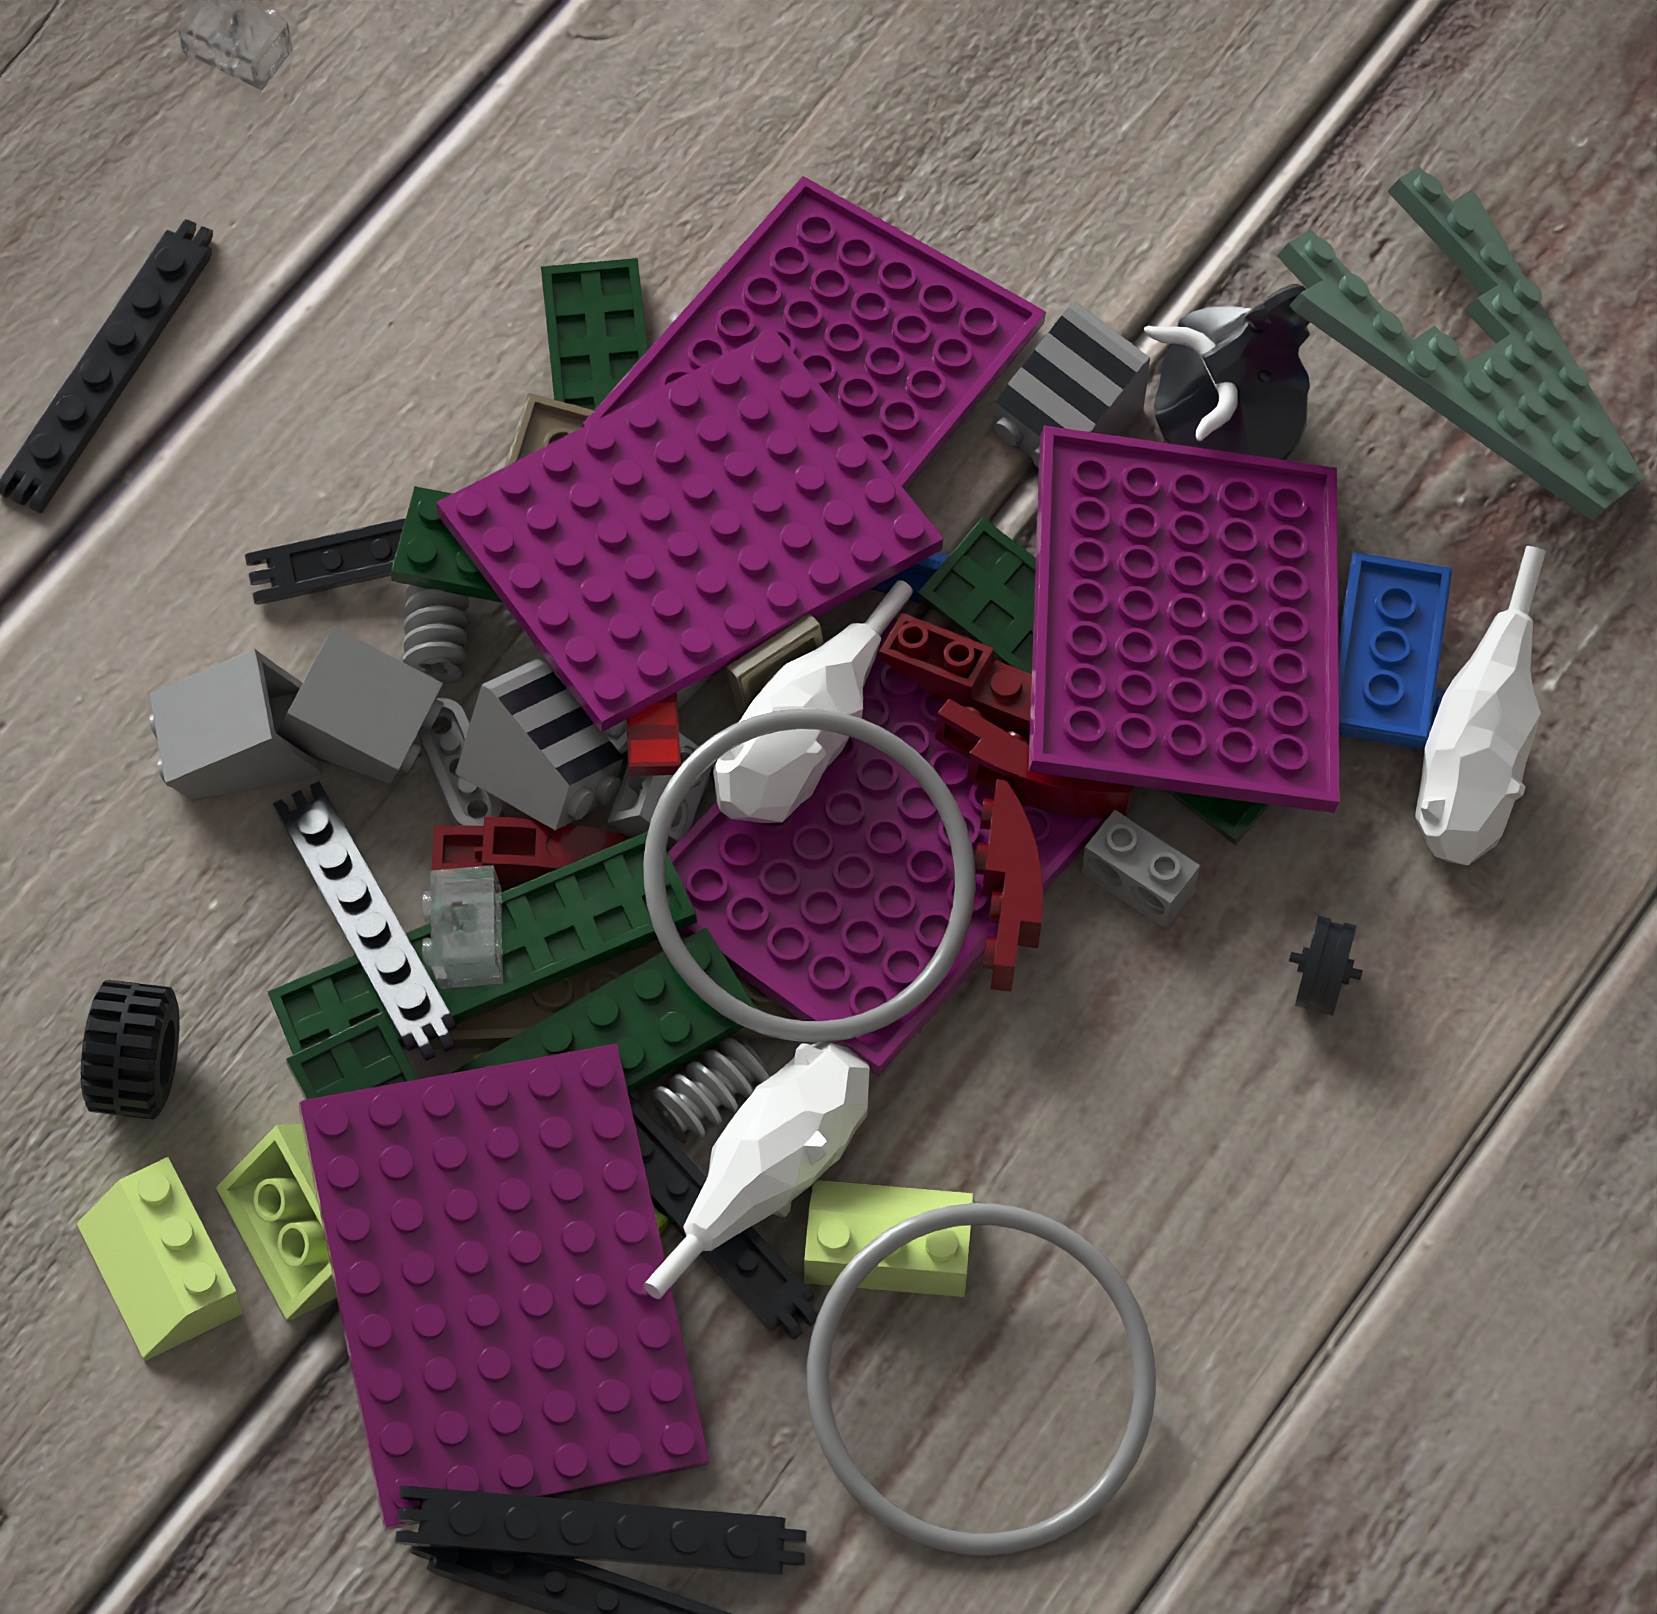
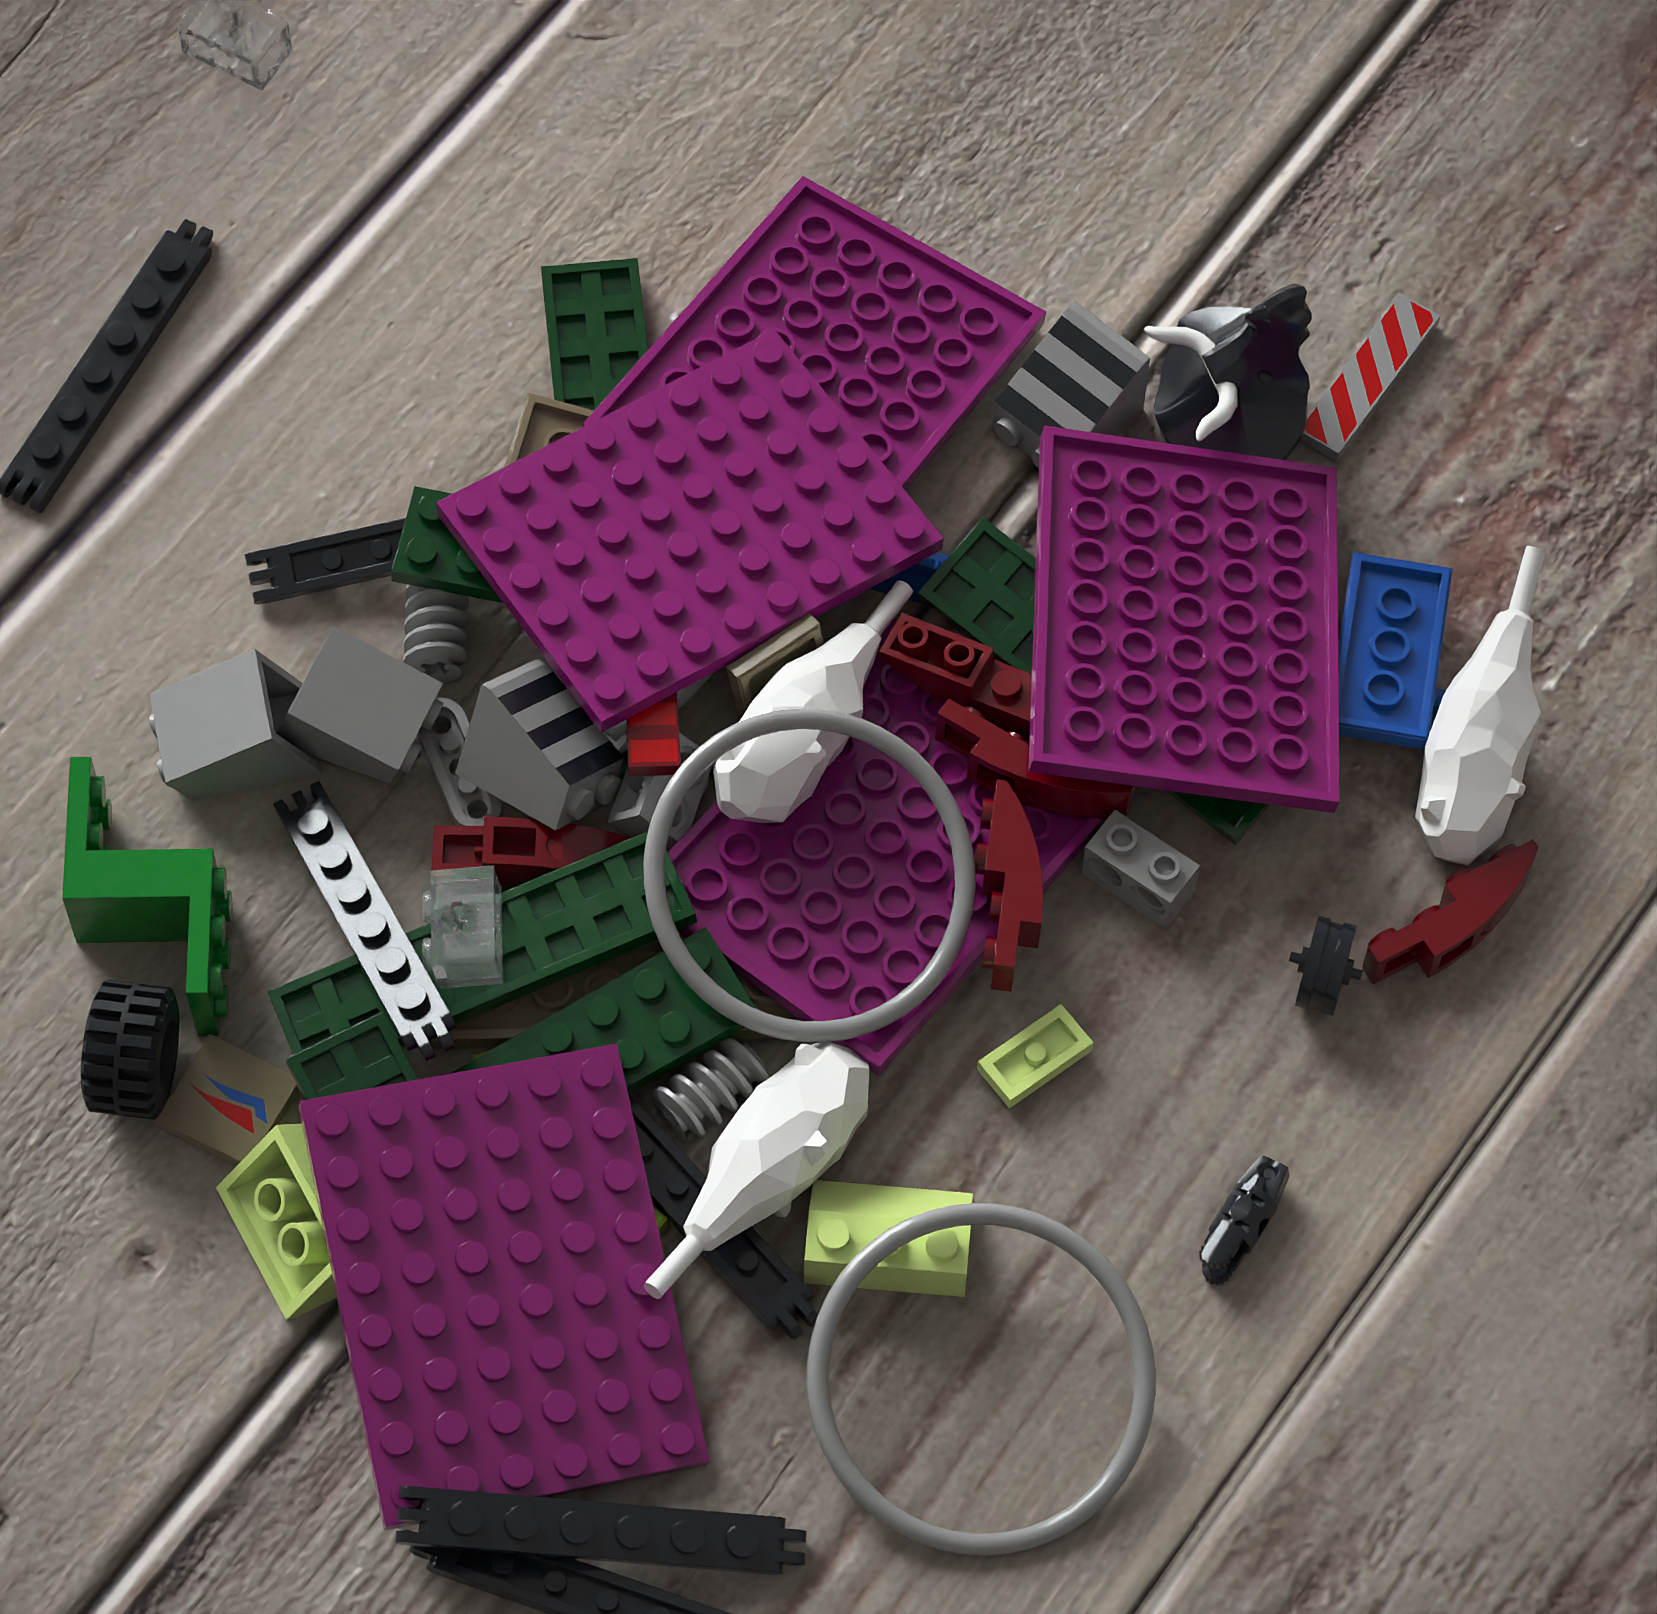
yellowish green slope [77,1157,243,1362] -> none
sand green wing [1277,166,1645,521] -> none
none -> green bracket [62,757,233,1036]
none -> dark tan tile [155,1034,300,1166]
none -> yellowish green plate [977,1004,1094,1109]
none -> black hinge [1199,1155,1289,1286]
none -> light grey tile [1300,292,1440,462]
none -> dark red slope [1362,839,1539,984]

